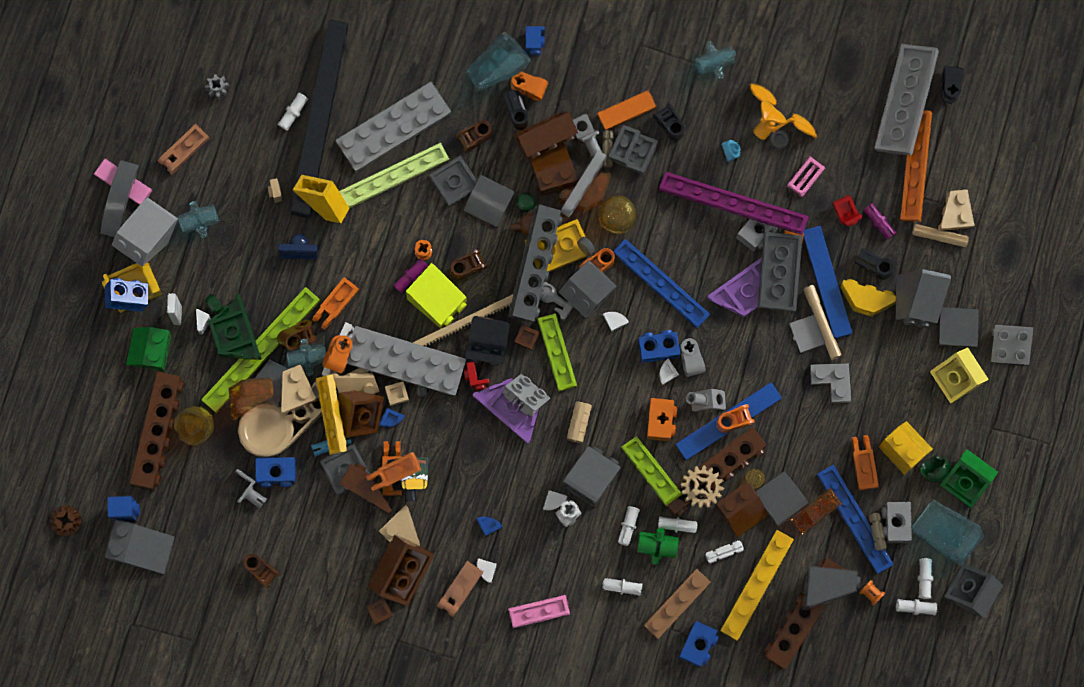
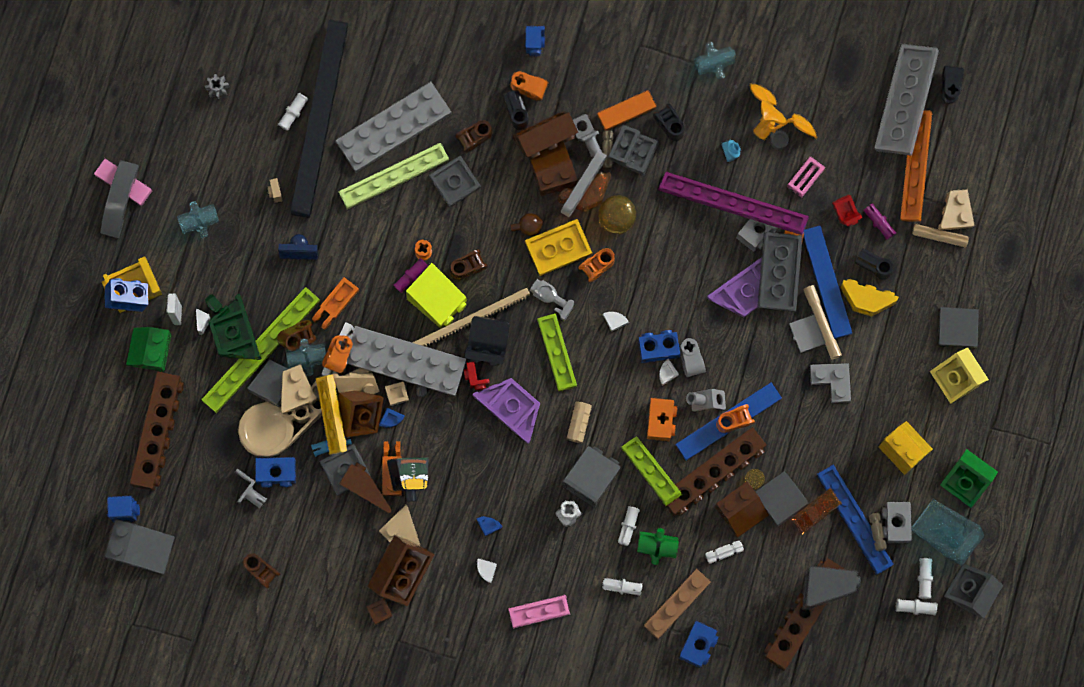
reddish brown gear [50,505,81,537] -> none
light grey slope [112,197,178,267] -> none
nougat plate [158,124,209,175] -> none
clear yellow cylinder [174,406,214,446] -> none
clear orange slope [229,378,274,420] -> none
yellow slope [293,175,350,223] -> none
orange hinge [366,452,422,492] -> none
nougat plate [437,561,484,617] -> none
dark grey slope [464,175,515,228] -> none
clear light blue slope [466,31,531,91] -> none
light grey hinge [502,374,550,417] -> none
dark grey brick [508,204,562,323] -> none
reddish brown plate [514,325,540,351] -> none
dark green tile [516,193,534,212] -> none
white tile [543,491,567,511] -> none
dark grey slope [559,260,617,318] -> none
dark grey tile [577,237,595,256] -> none
blue tile [613,239,710,329] -> none
white axle [658,516,697,533] -> none
tan gear [681,466,723,509] -> none
yellow plate [720,530,794,641] -> none
orange hinge [851,435,879,490] -> none
orange bush [859,580,885,606] -> none
dark grey slope [896,269,951,328] -> none
dark green hair [919,455,950,483] -> none
light grey hinge [991,325,1033,365] -> none

